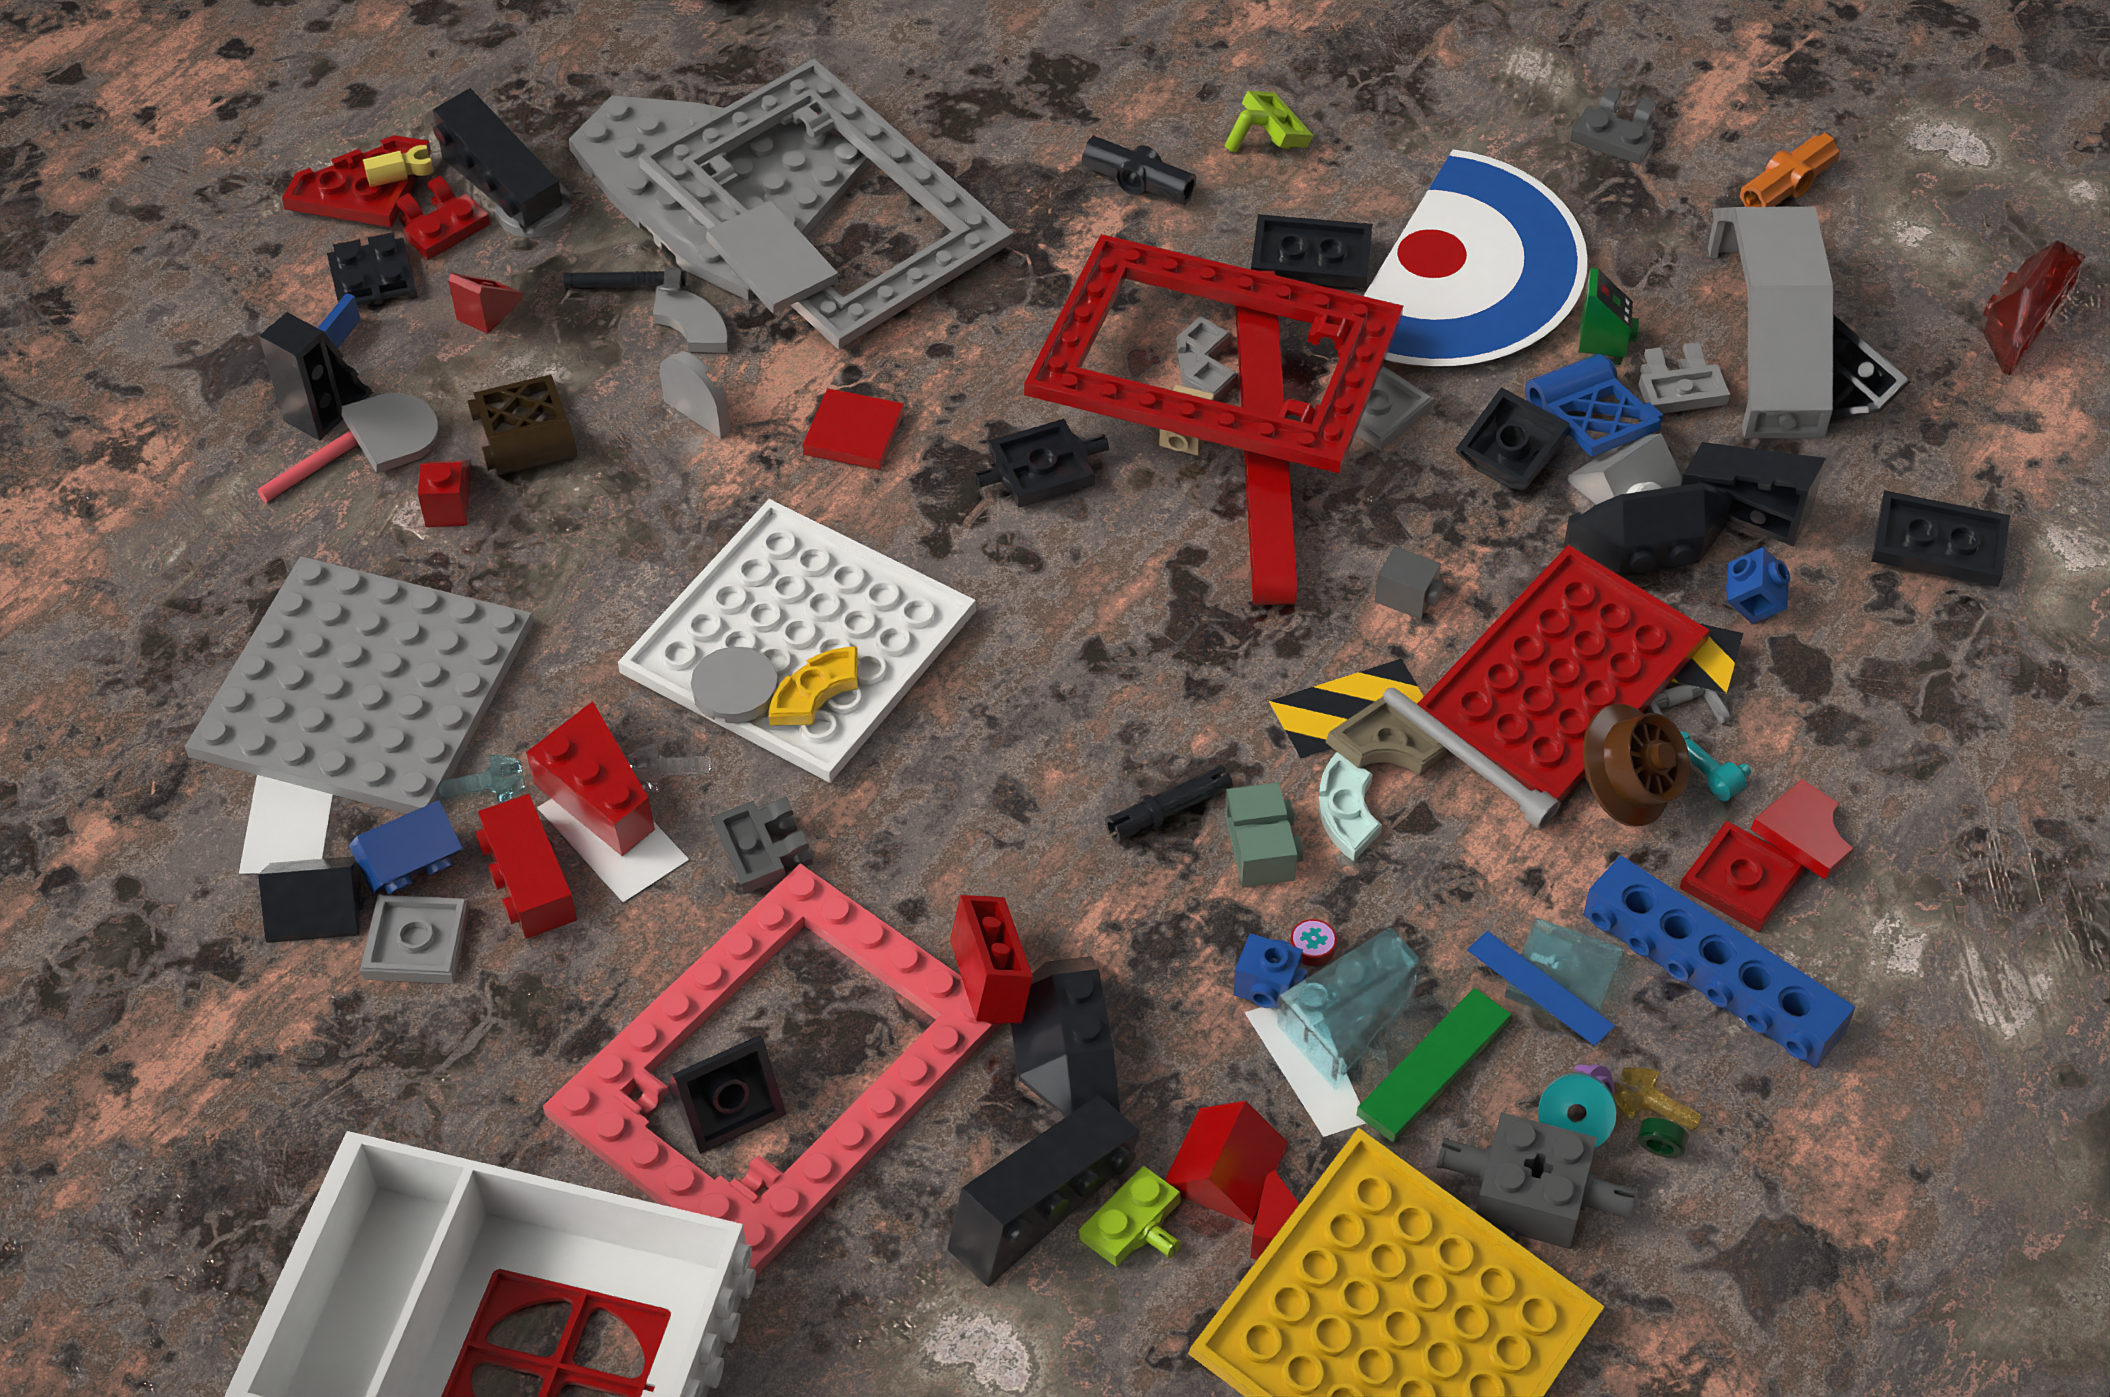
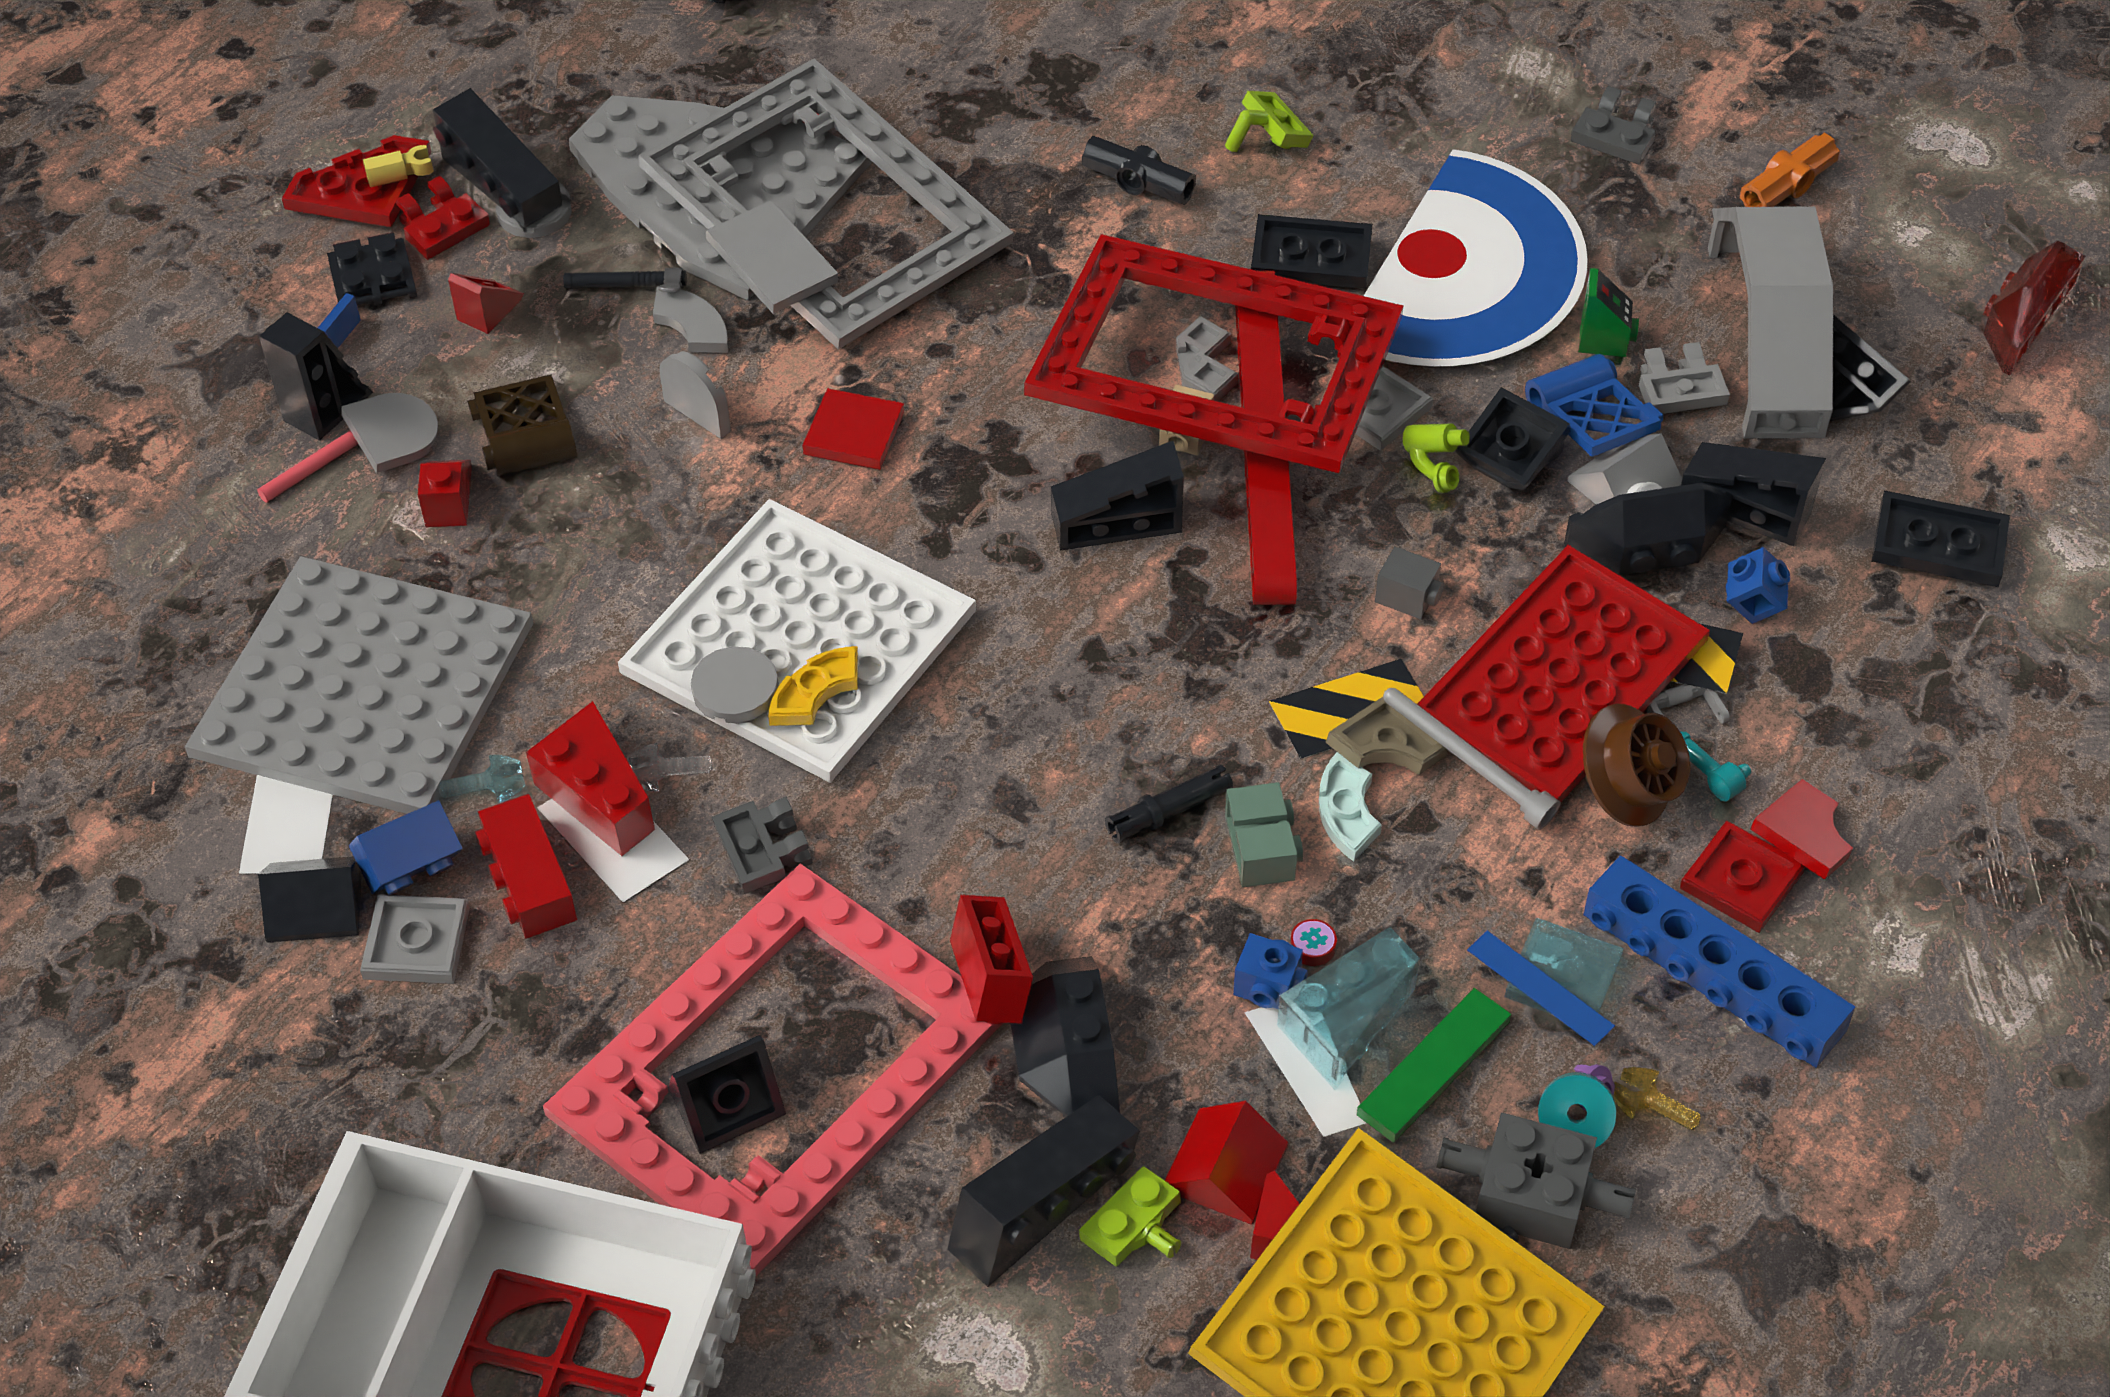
black plate [973,419,1109,508] -> none
dark green tile [1637,1117,1689,1158] -> none
none -> black wedge [1051,441,1184,551]
none -> lime plant [1402,423,1470,493]

